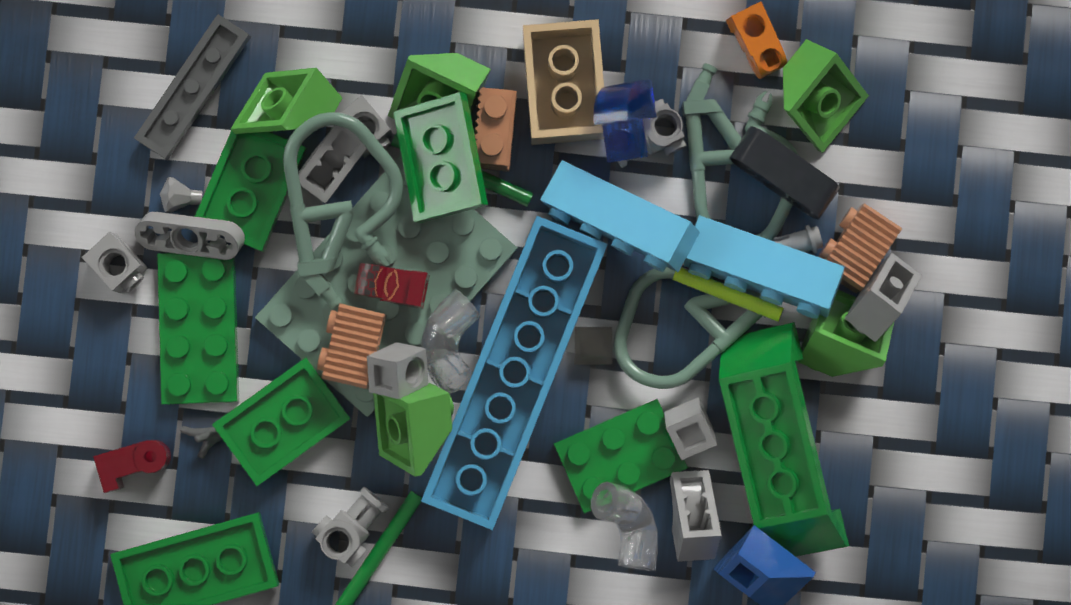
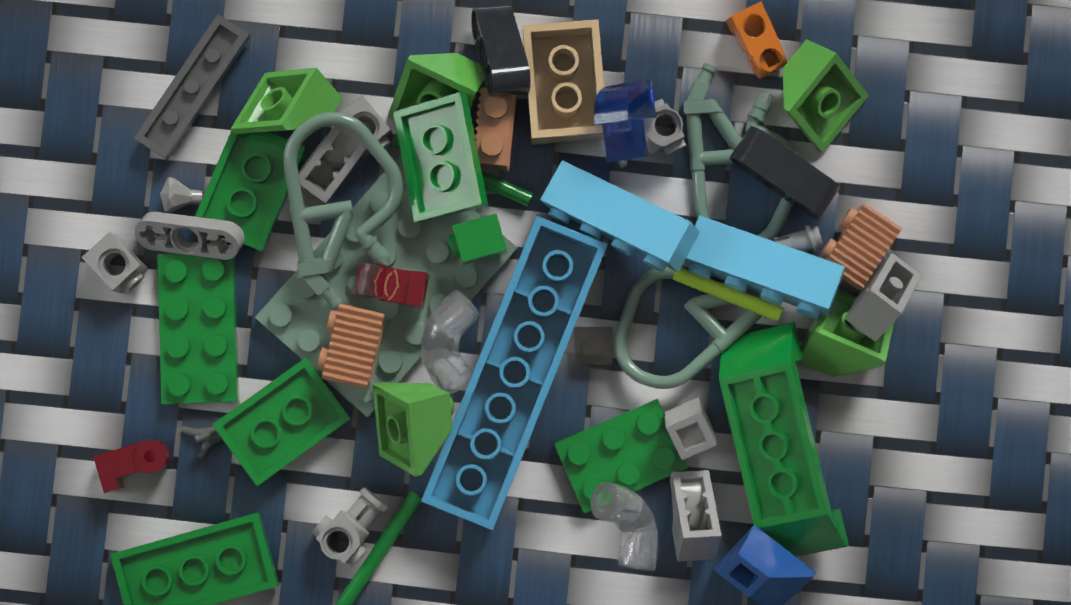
light grey brick [367,342,428,399] -> none
none -> green brick [448,213,507,266]
none -> black beam [471,6,531,97]

